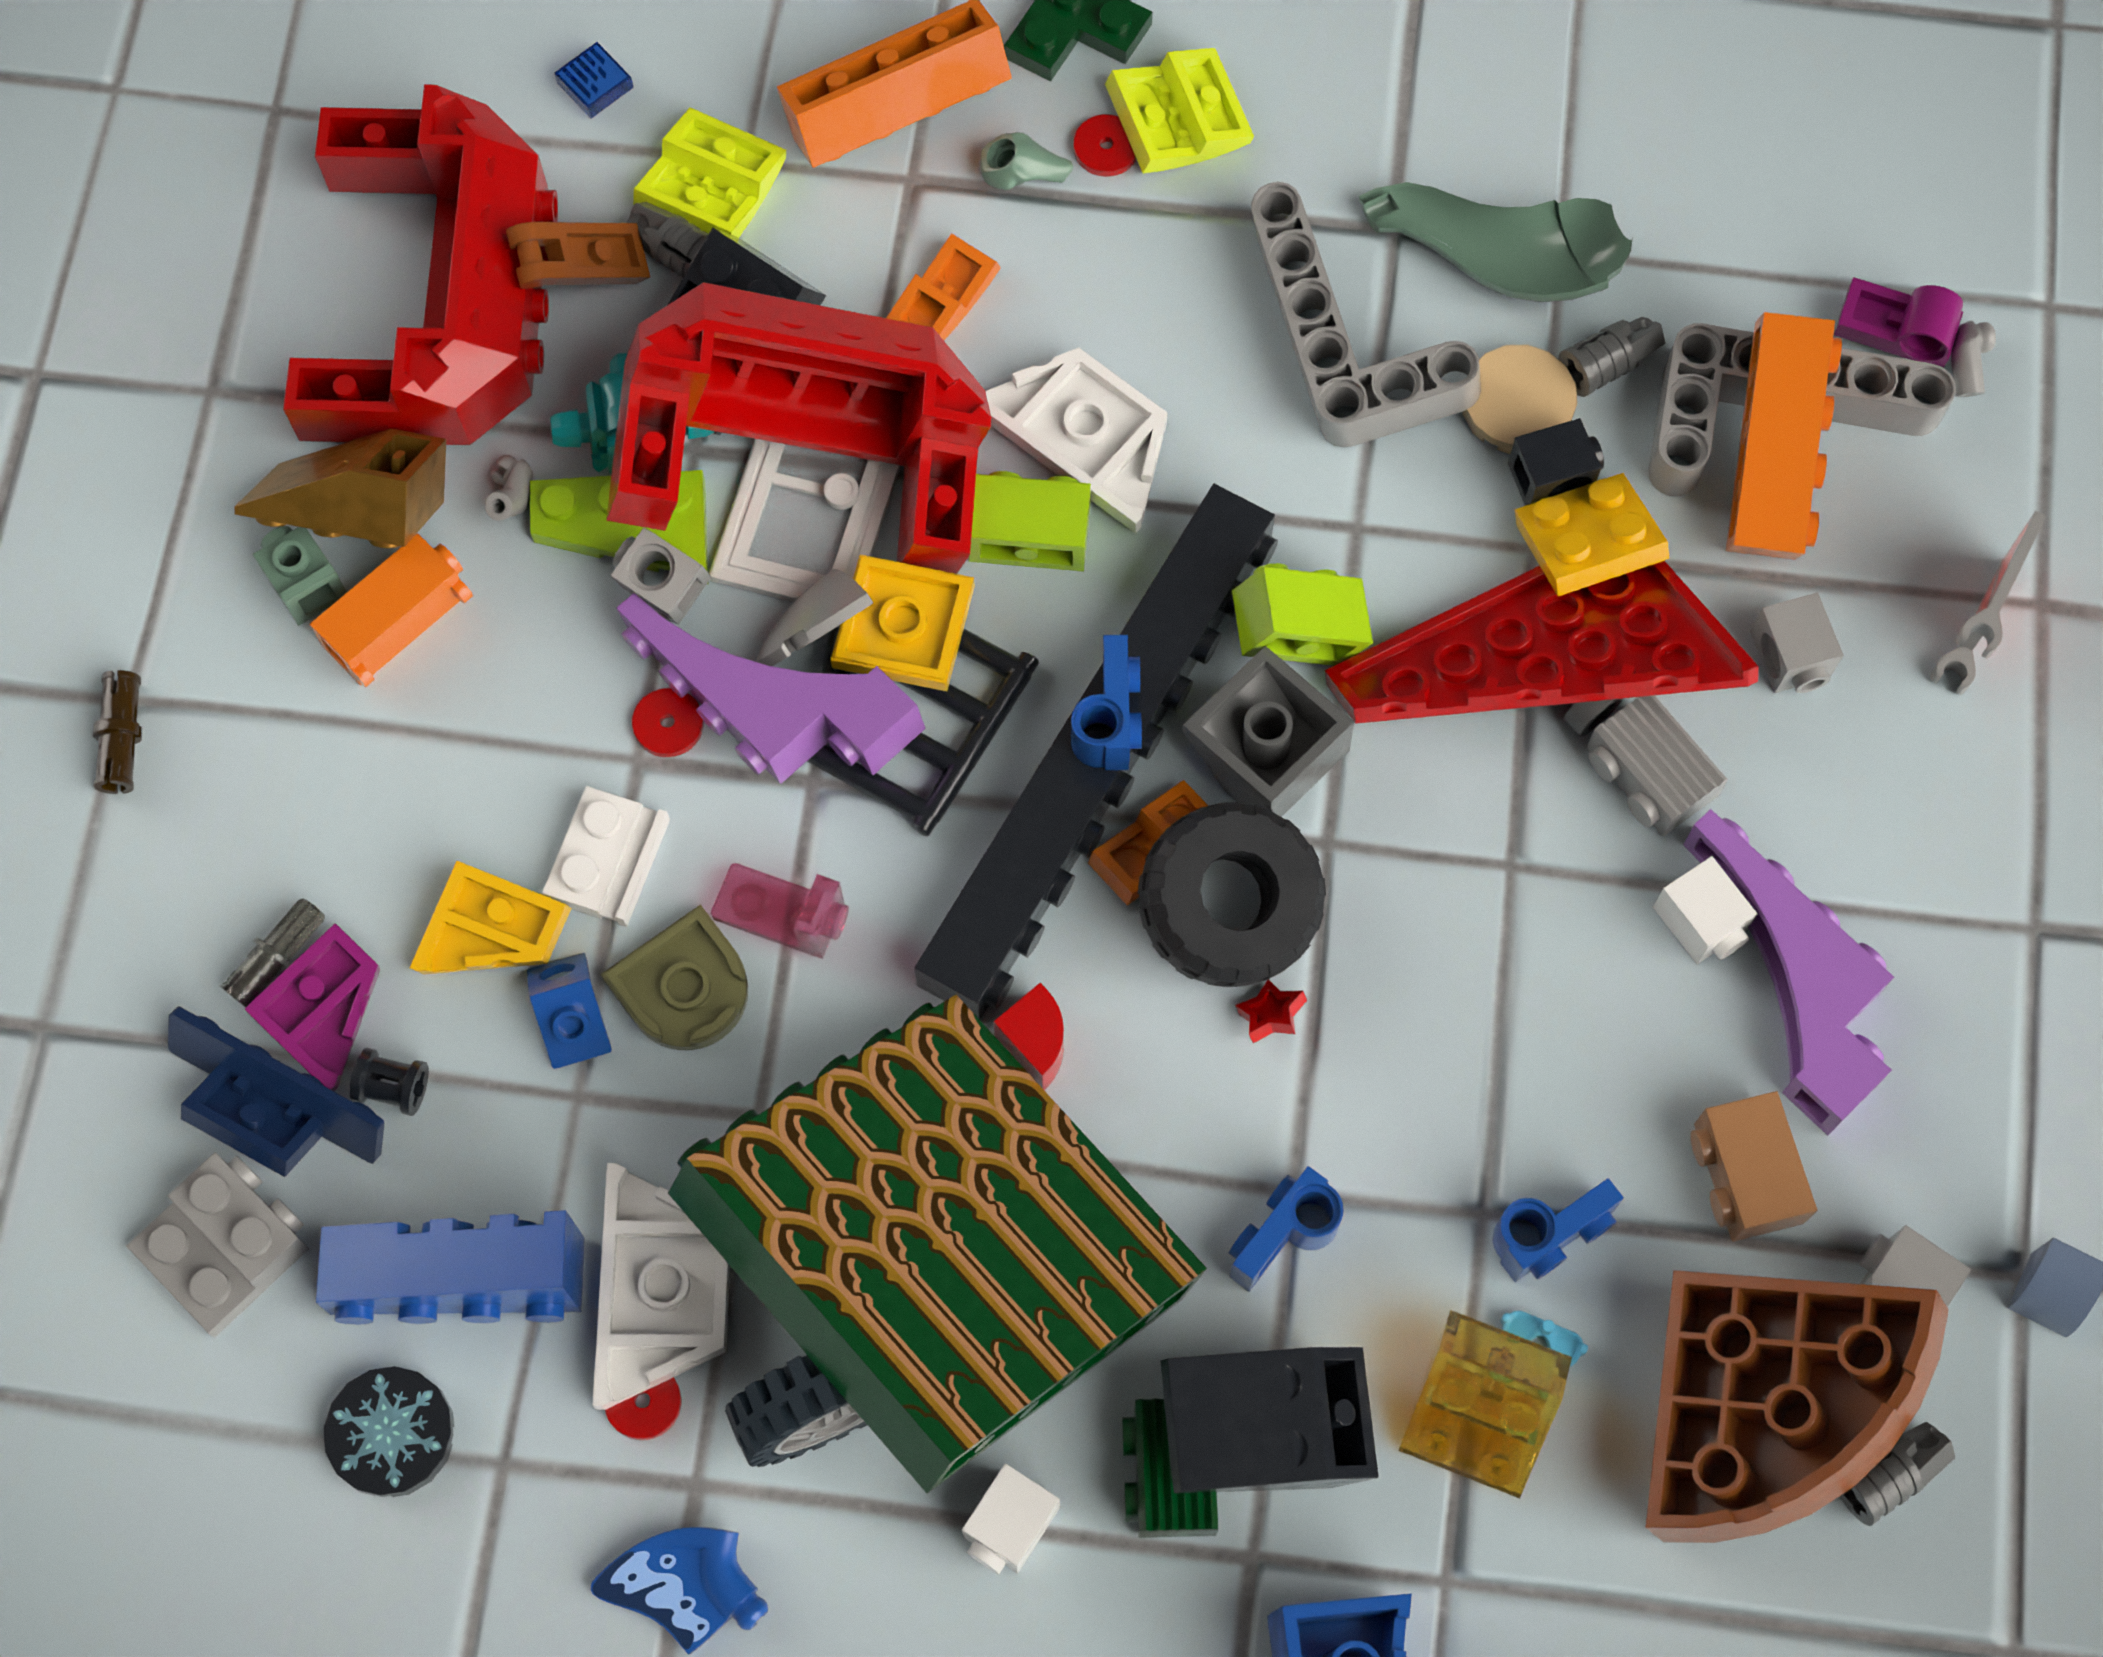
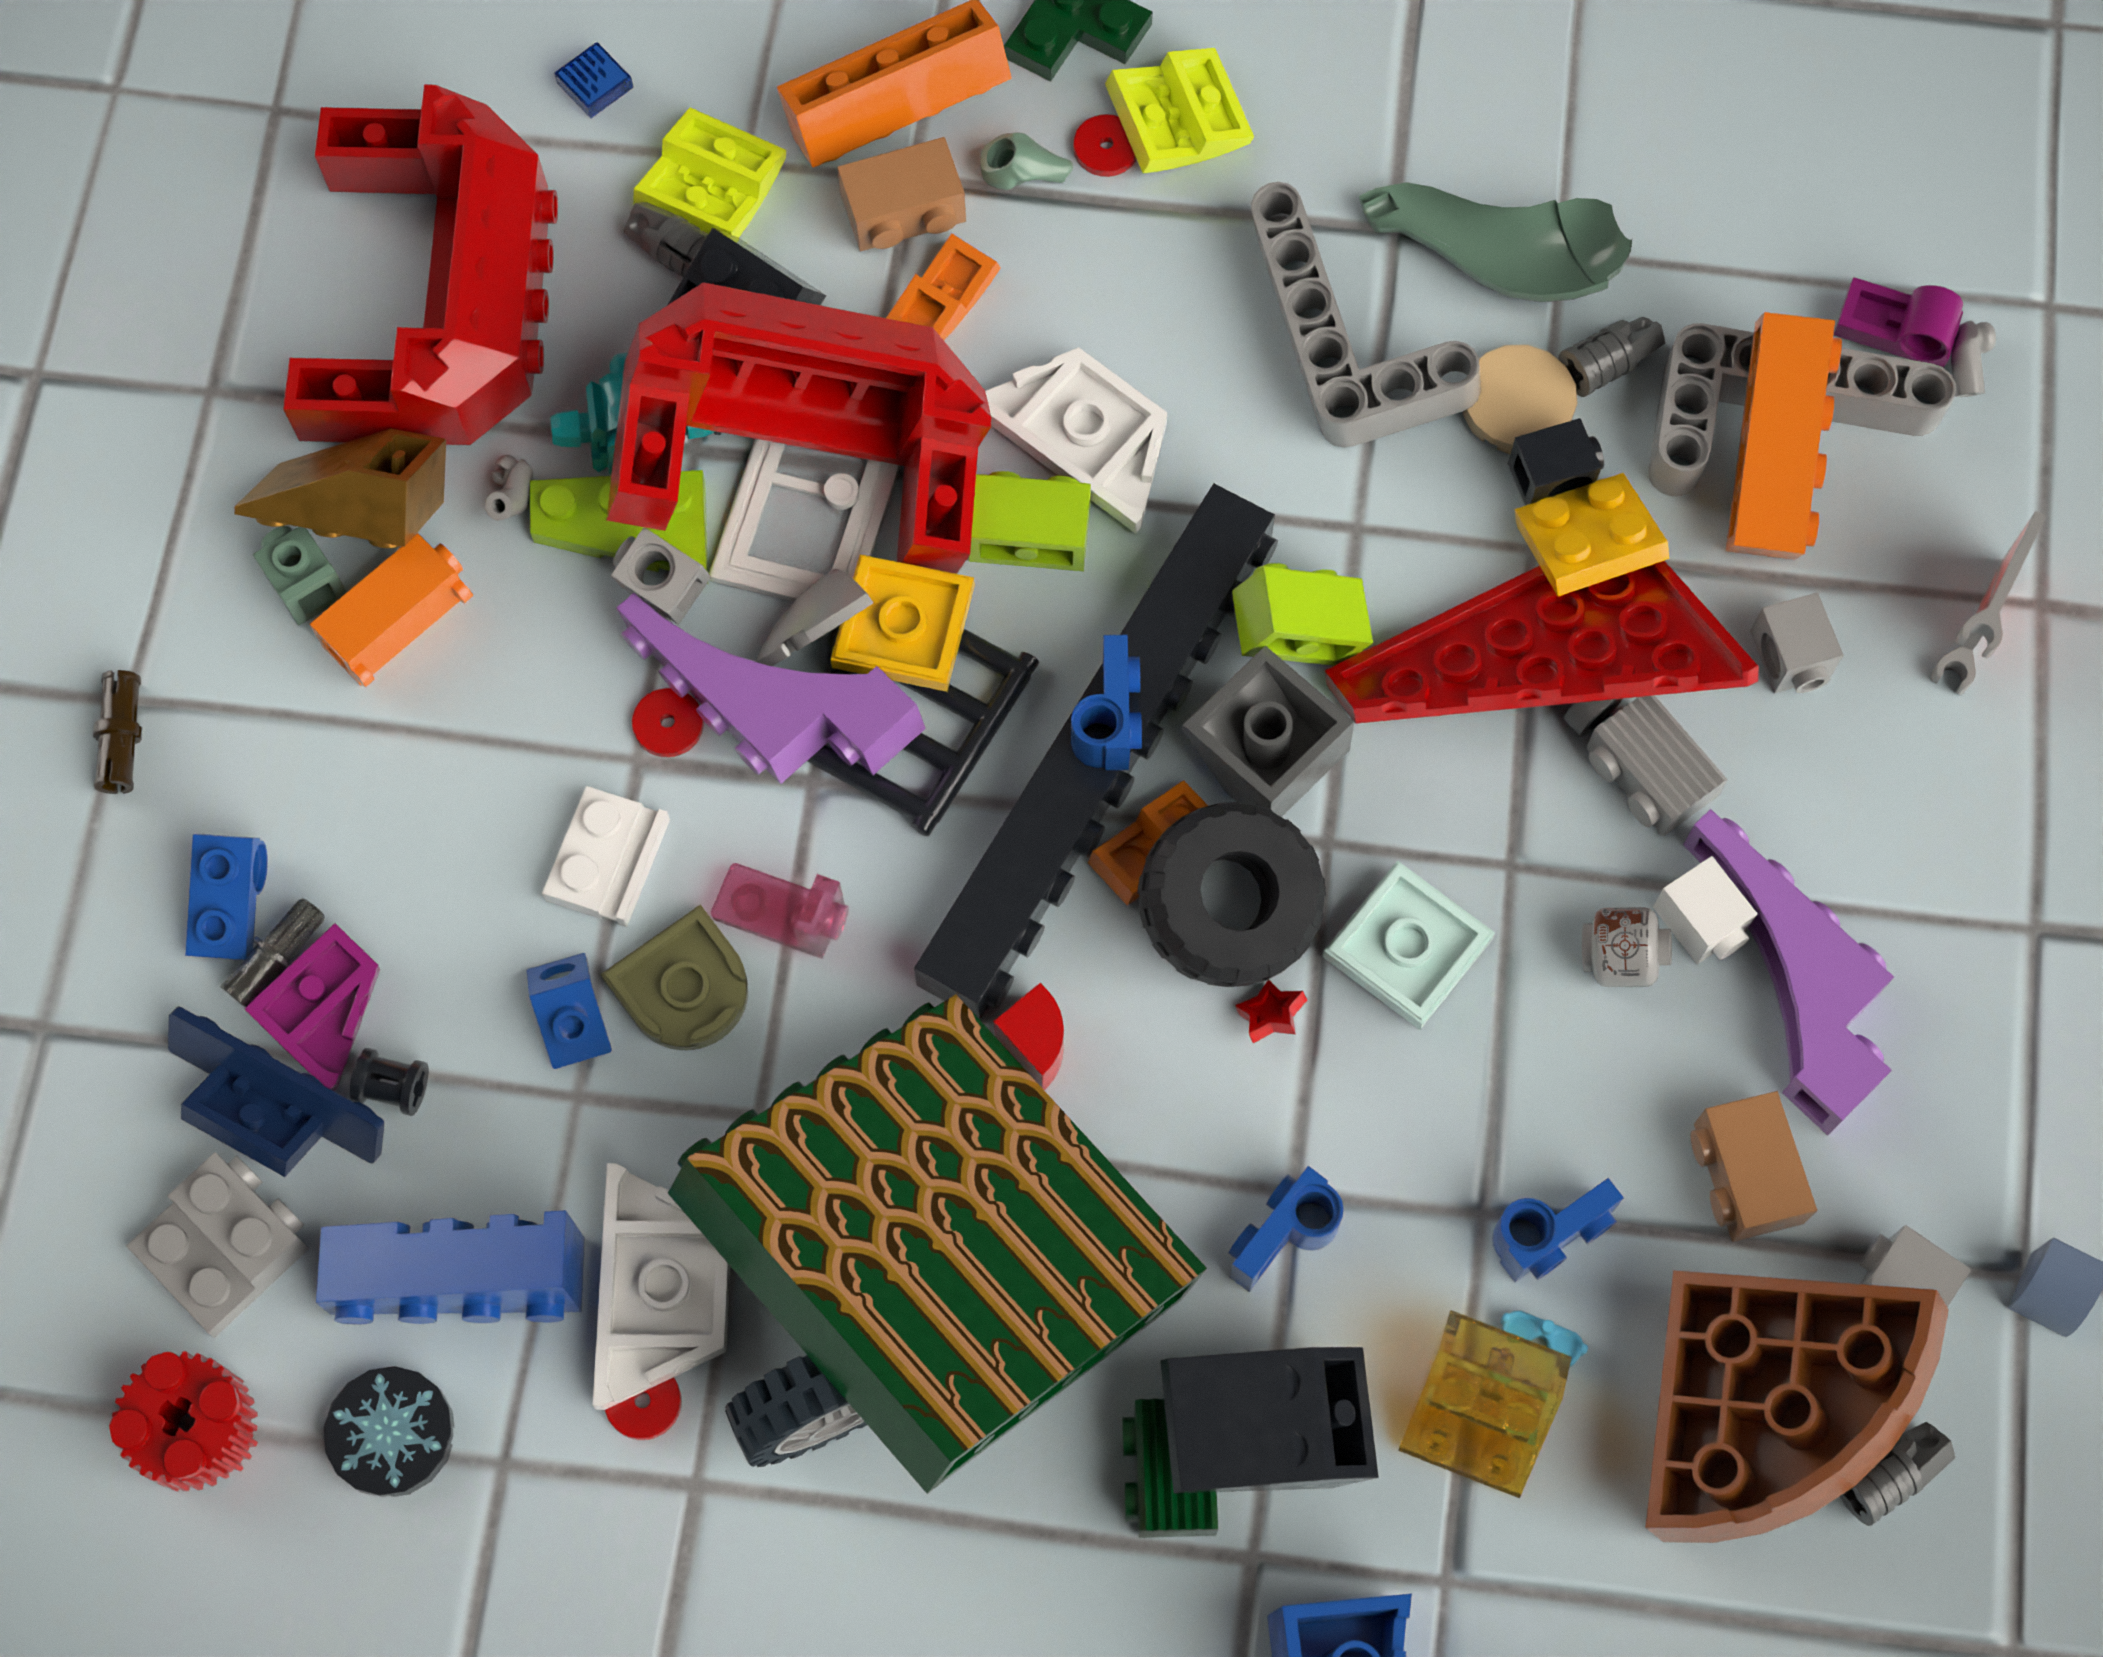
yellow wing [409,861,572,975] -> none
dark orange plate [506,222,651,289] -> none
blue arm [591,1527,768,1655] -> none
white brick [962,1463,1060,1574] -> none
none -> red brick [109,1351,258,1492]
none -> blue plate [185,834,268,960]
none -> medium nougat piece [837,137,966,252]
none -> light aqua plate [1322,860,1495,1030]
none -> light grey head [1582,907,1672,987]

